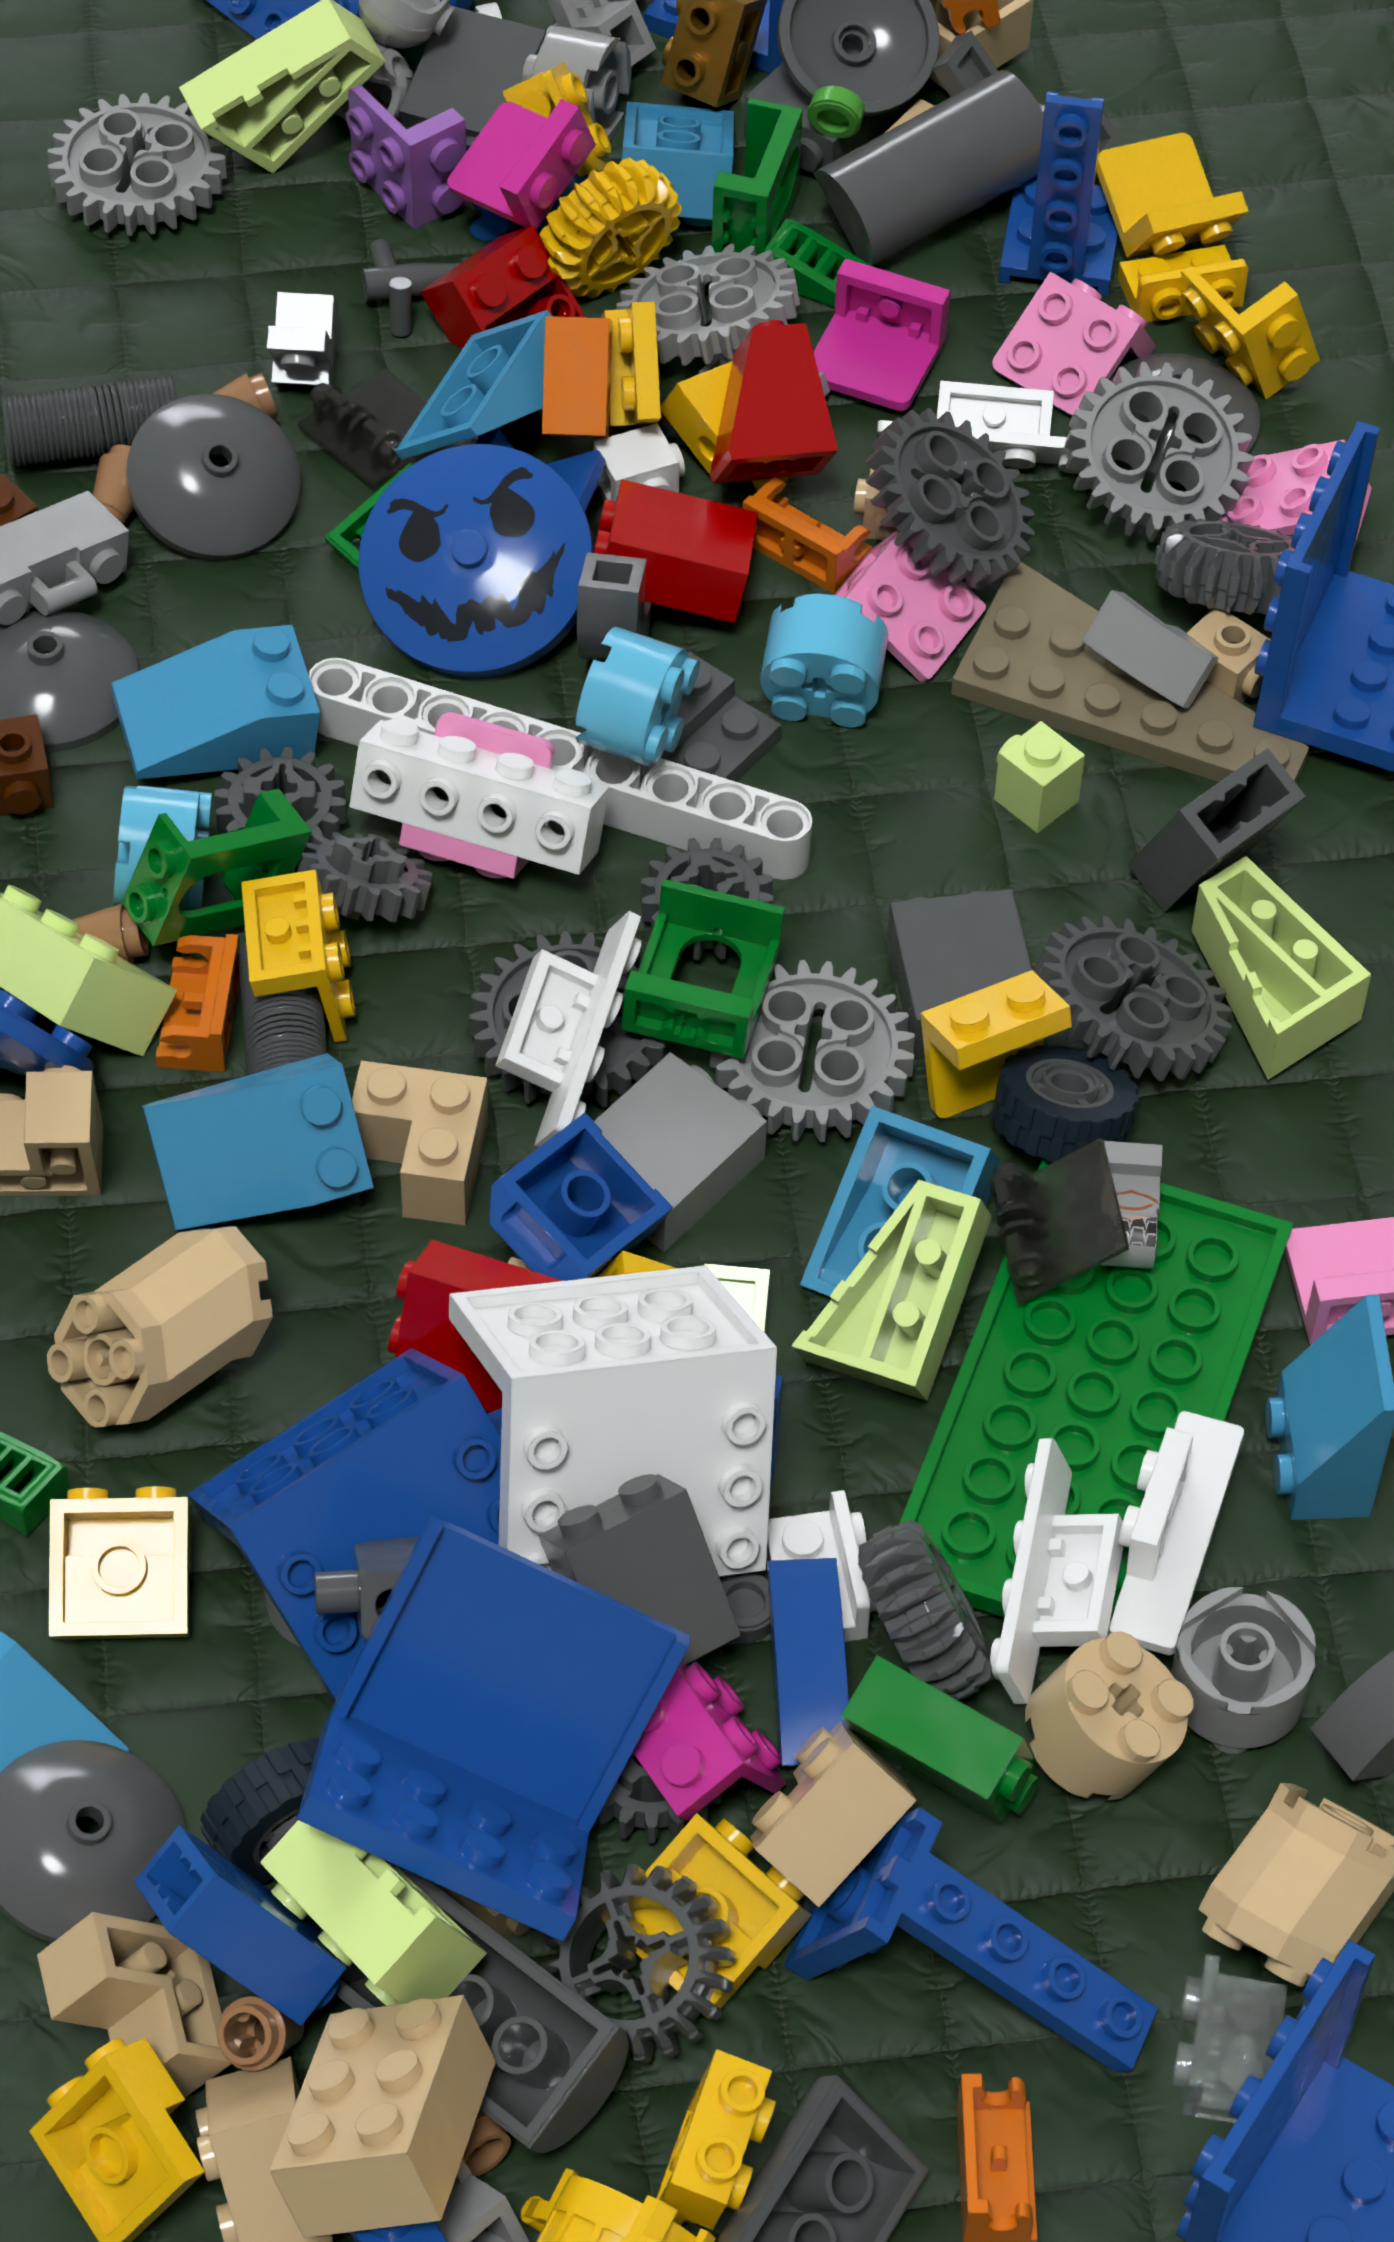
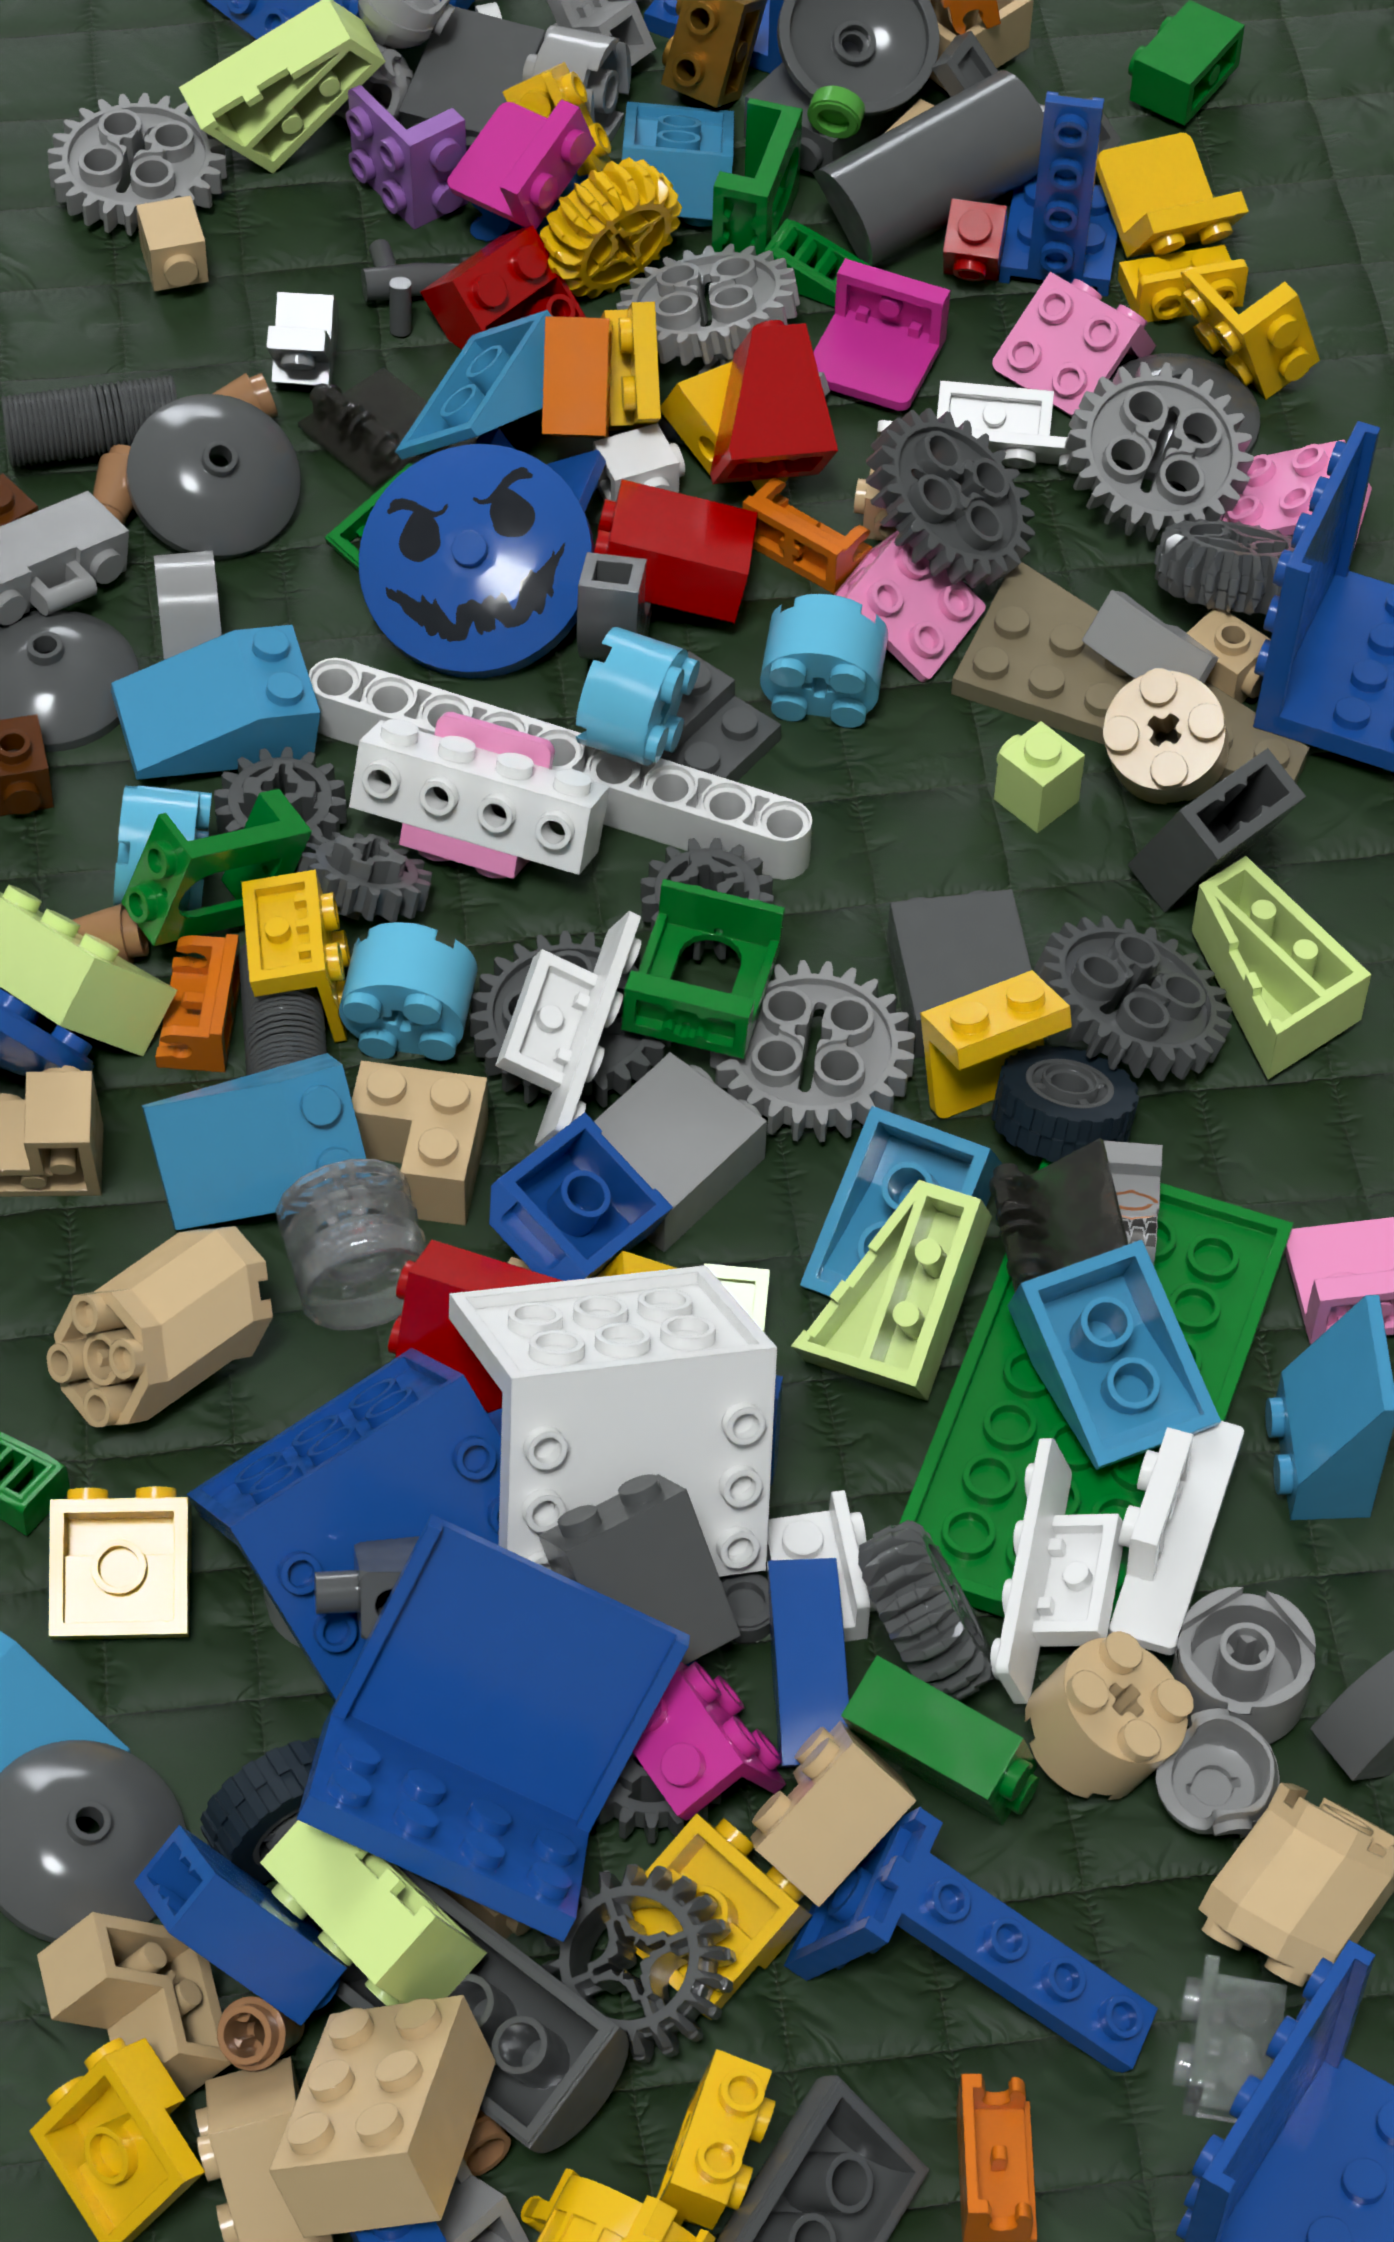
none -> tan brick [136,195,209,292]
none -> light grey brick [154,551,222,659]
none -> clear wheel [275,1159,428,1330]
none -> medium azure brick [339,922,478,1061]
none -> brick [943,198,1007,281]
none -> dark azure slope [1007,1240,1221,1470]
none -> tan brick [1103,668,1229,804]
none -> green brick [1128,0,1245,126]
none -> light grey cap [1156,1708,1280,1838]

